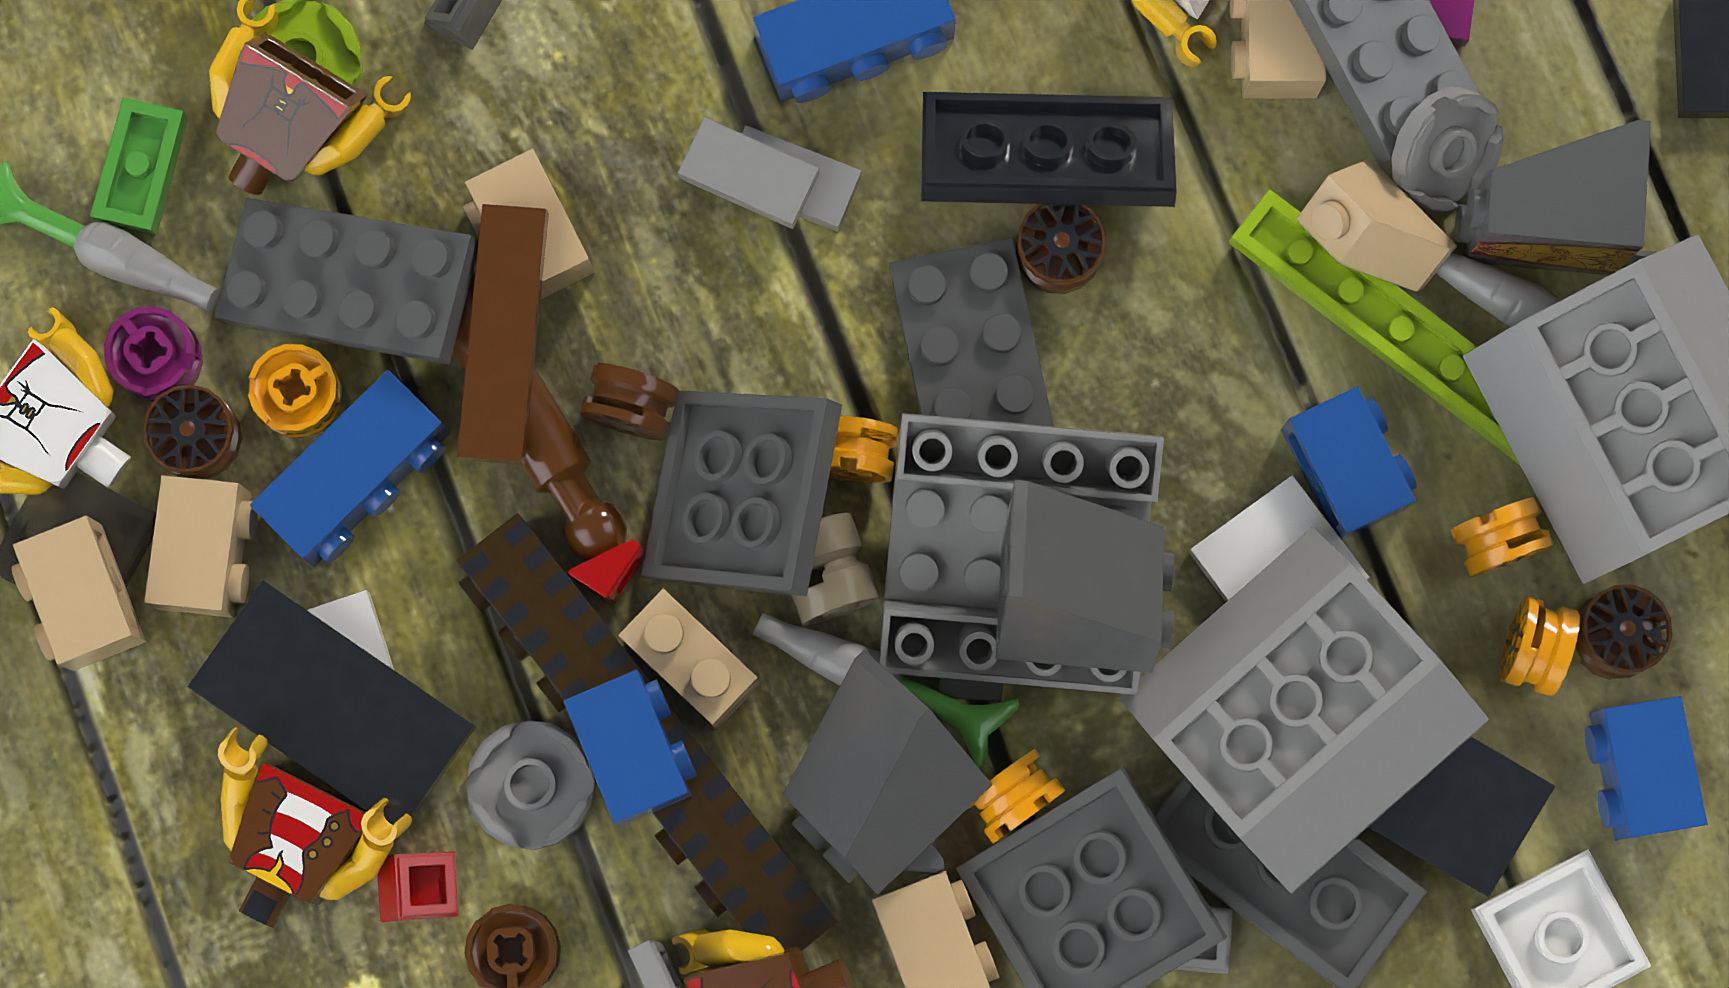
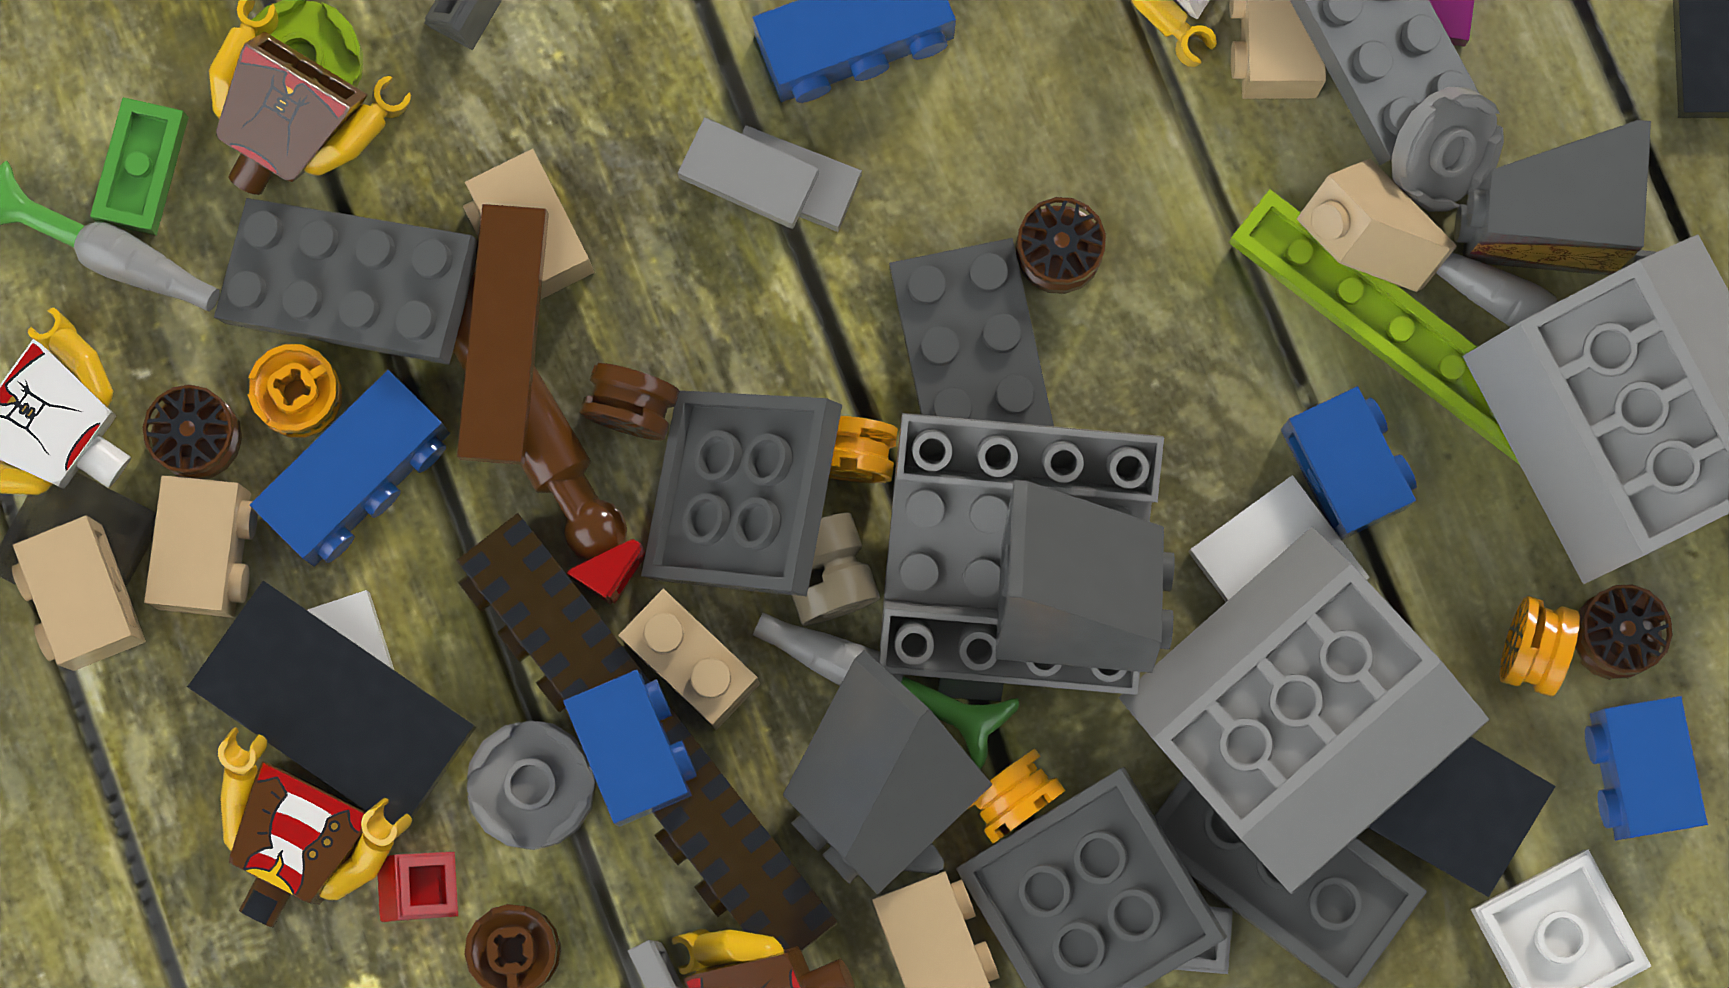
magenta wheel [104,306,203,402] -> none
black tile [921,92,1177,207] -> none
light orange wheel [1450,497,1554,578] -> none

